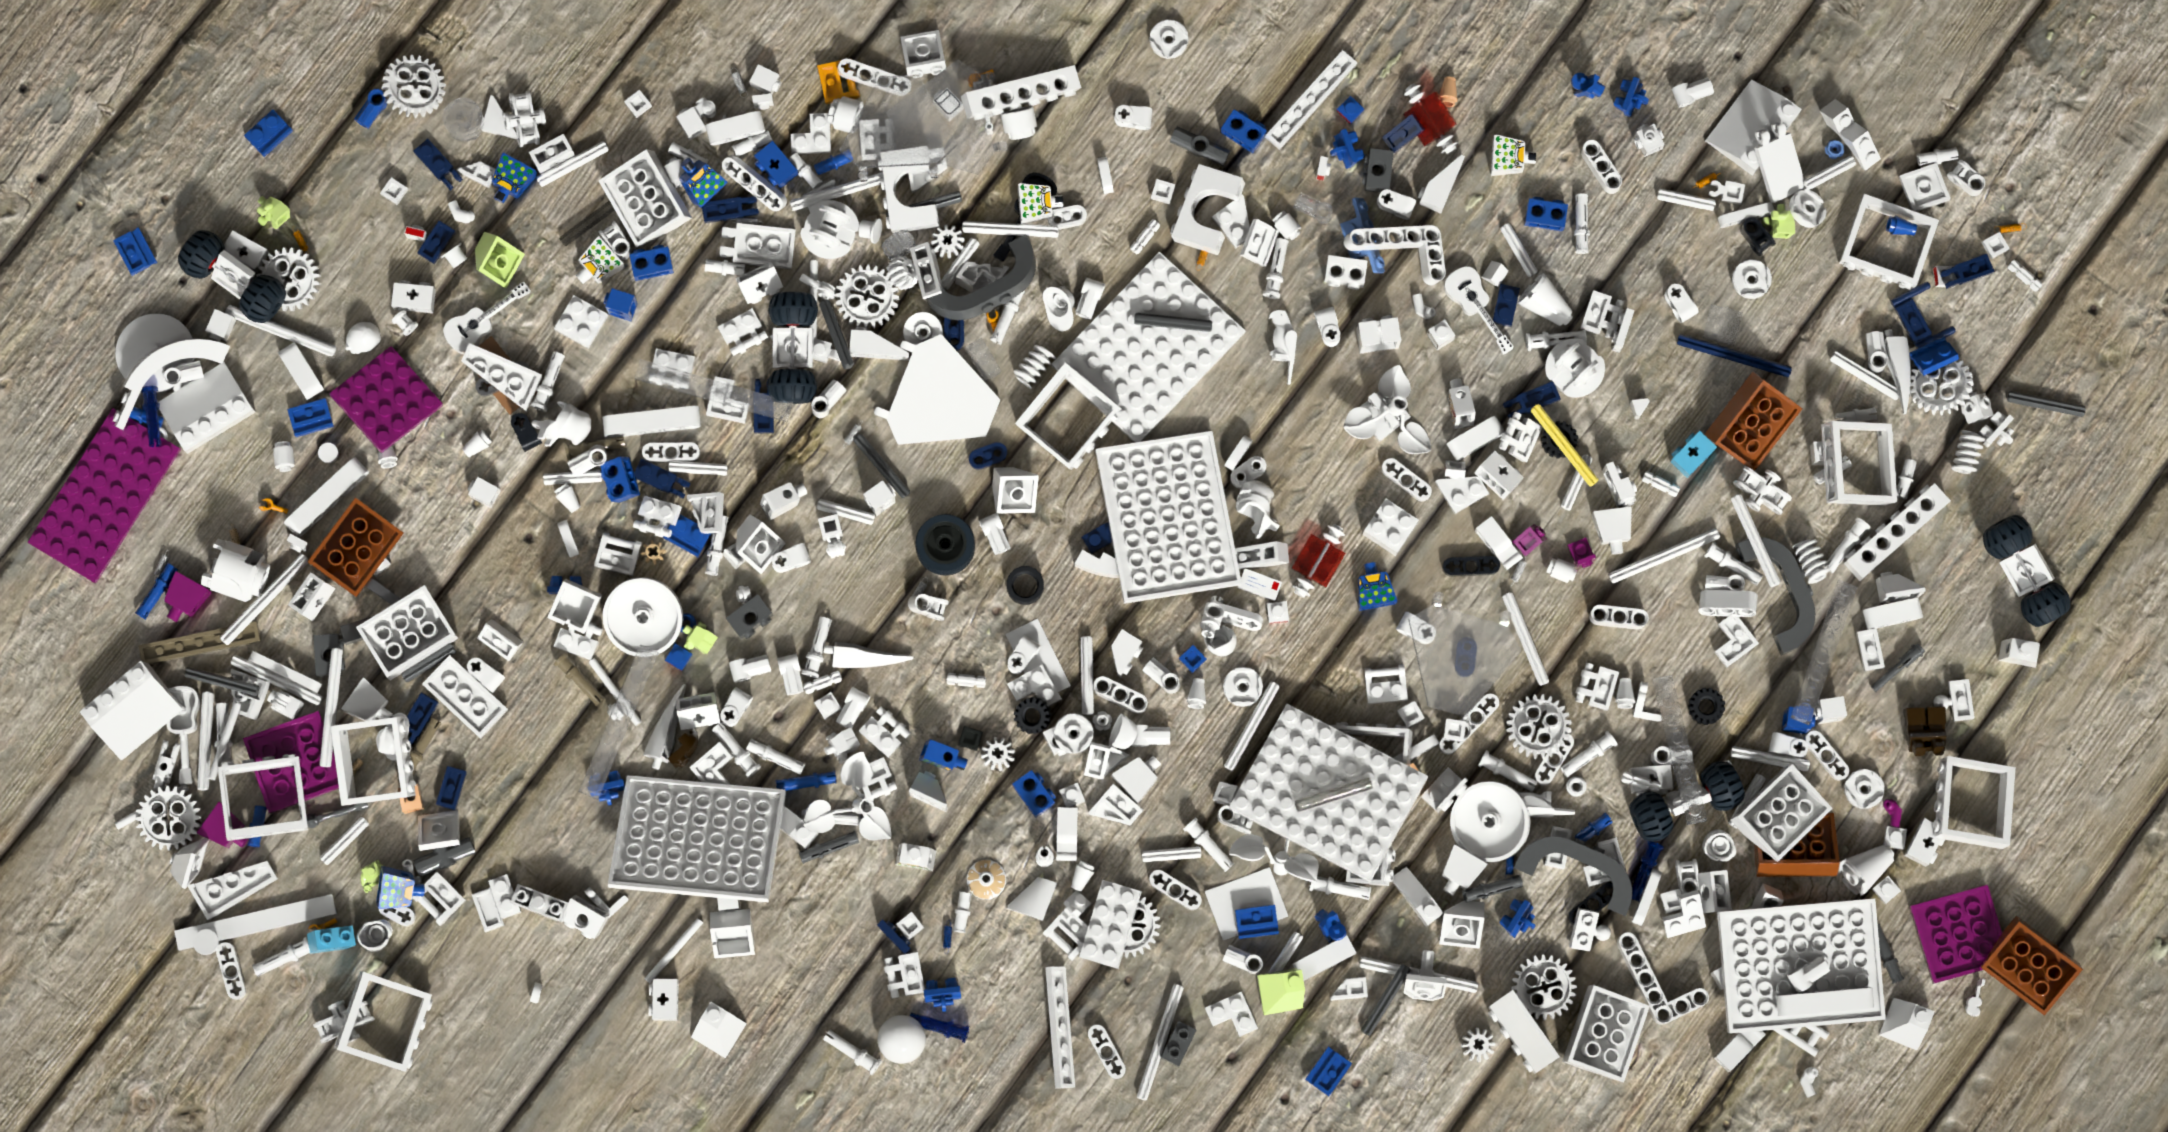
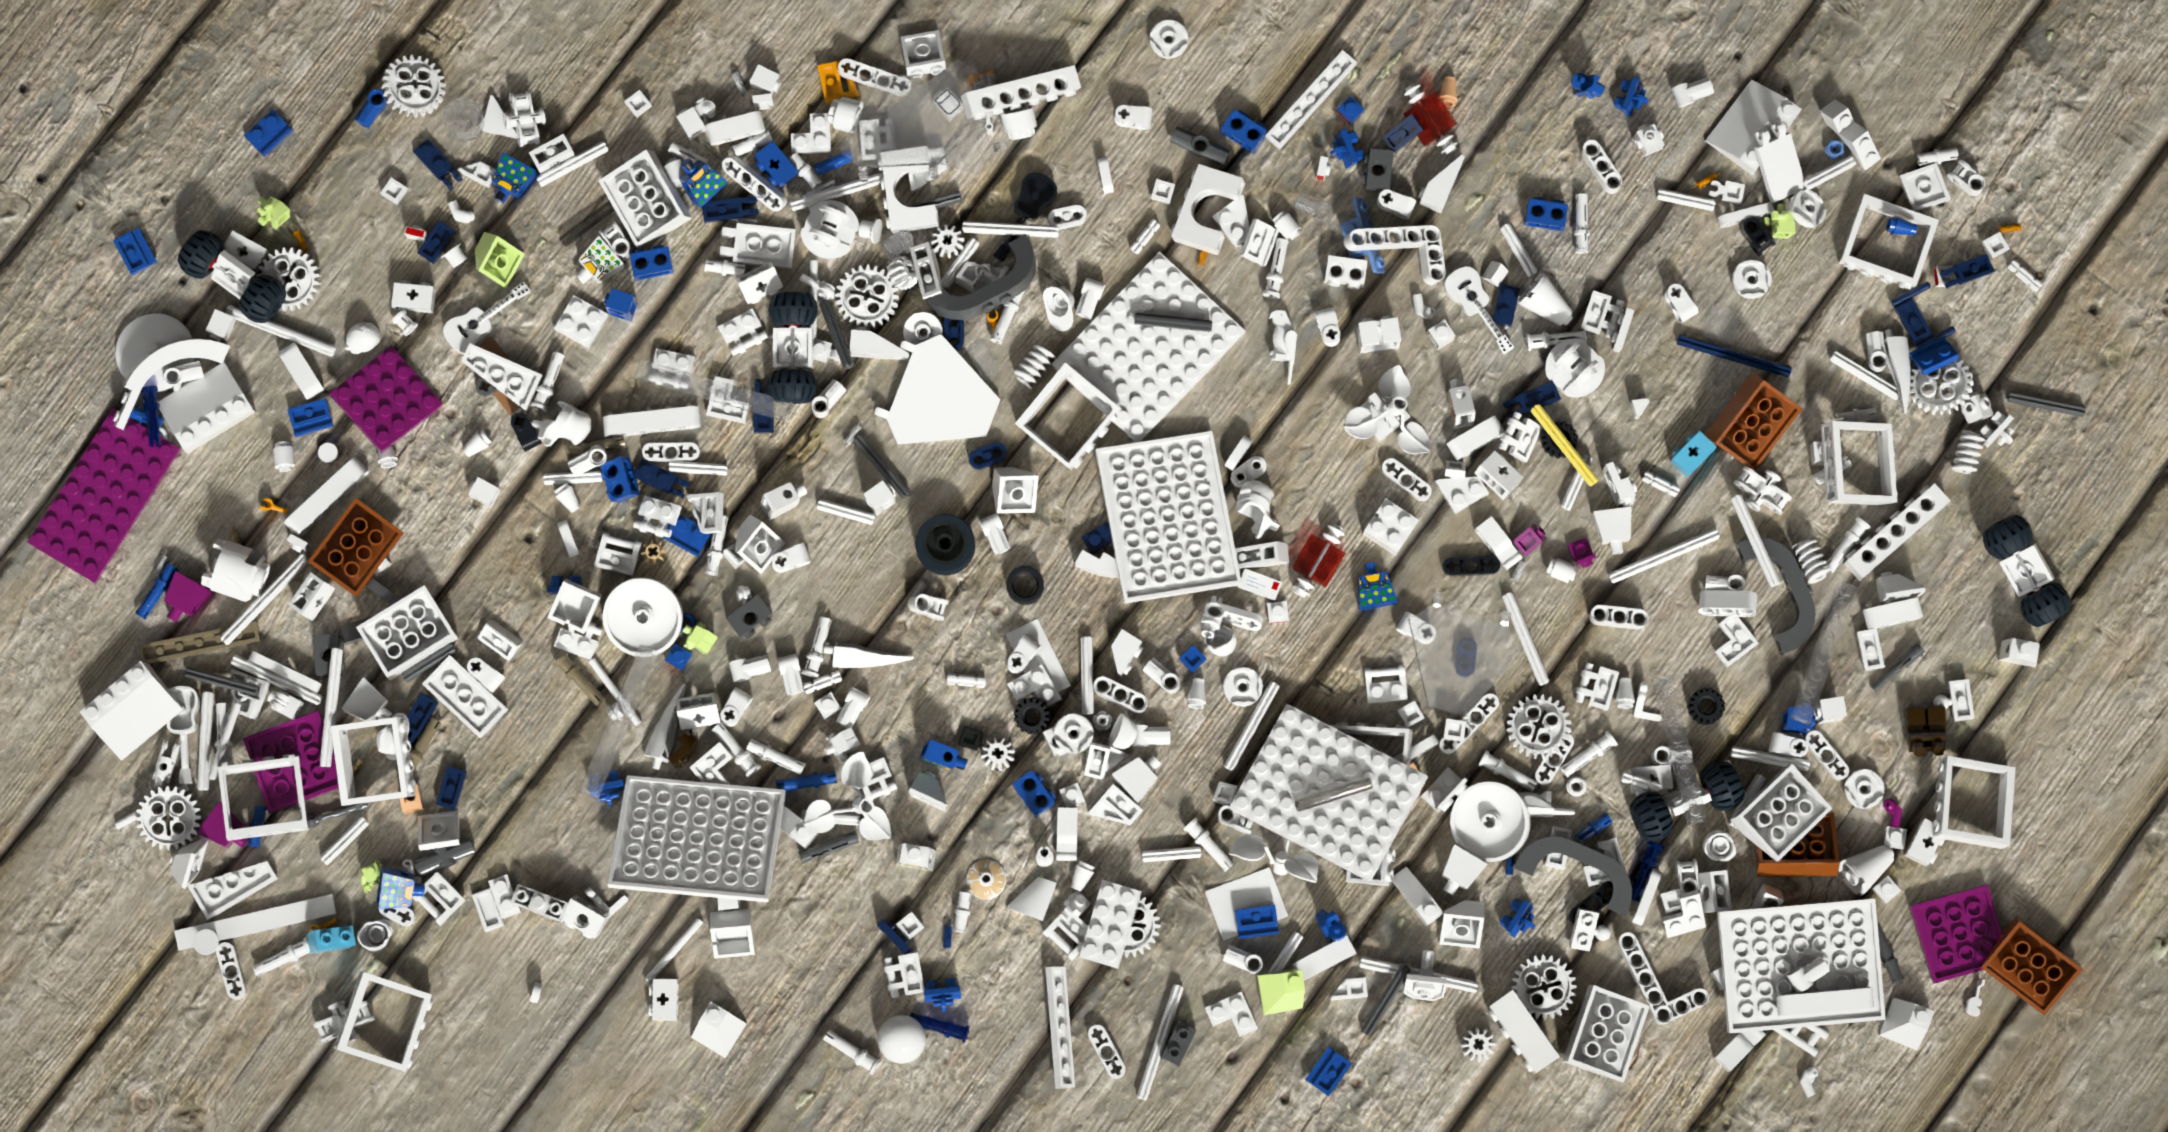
white brick [818,514,846,559] -> none
white plate [859,706,911,758] -> none
white torso [1018,183,1063,224] -> none
white beam [1149,870,1202,910] -> none
white pin [1309,876,1371,900] -> none
dark grey pin [1462,875,1523,903] -> none
white torso [1491,135,1536,176] -> none
white pin [1704,542,1763,586] -> none
white axle [1897,459,1917,499] -> none

